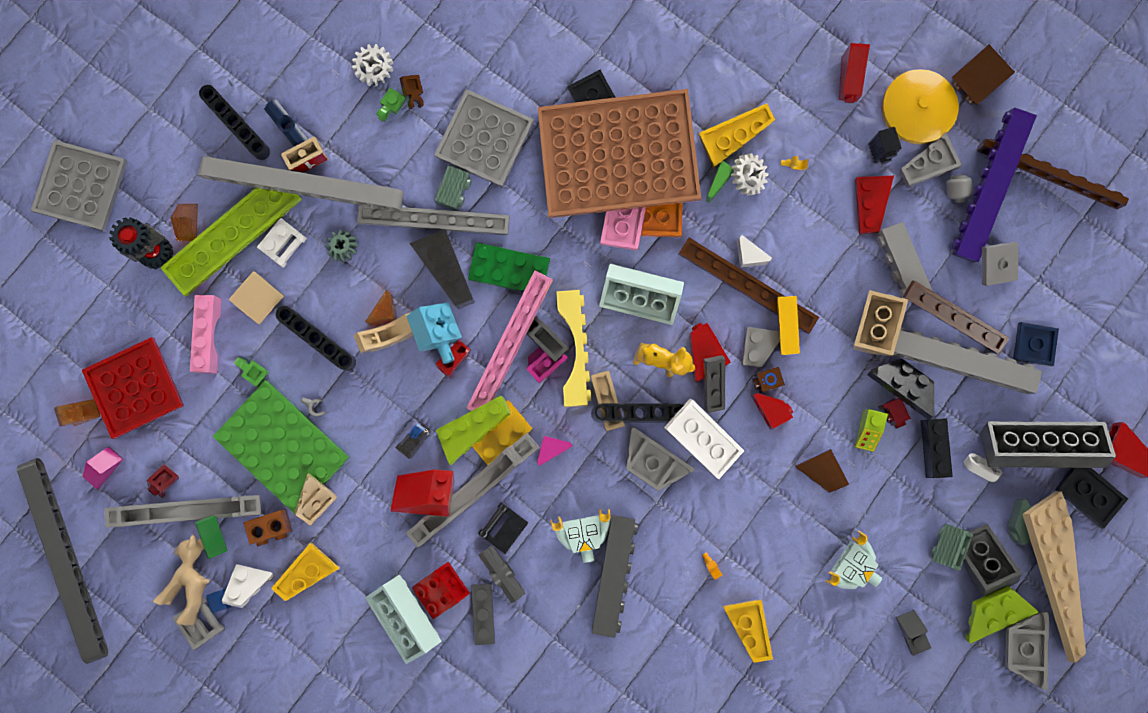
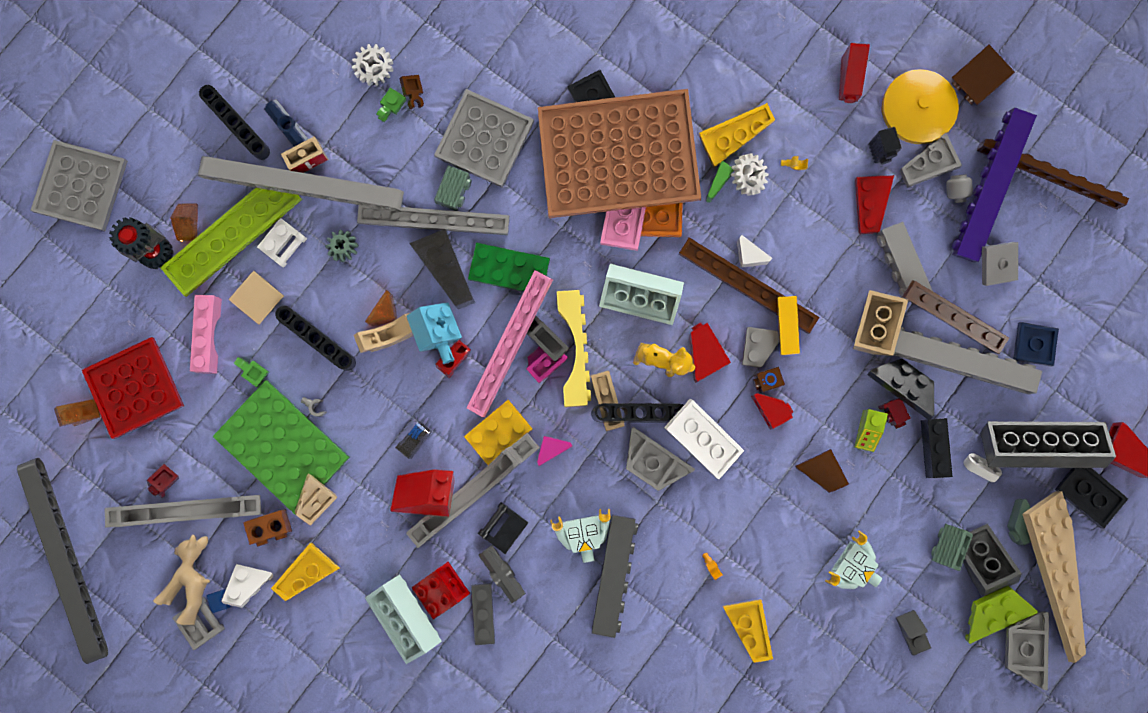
dark pink slope [82,447,124,489] -> none
green tile [195,515,228,559] -> none
lime wing [436,396,511,465] -> none
dark grey plate [704,355,725,413] -> none

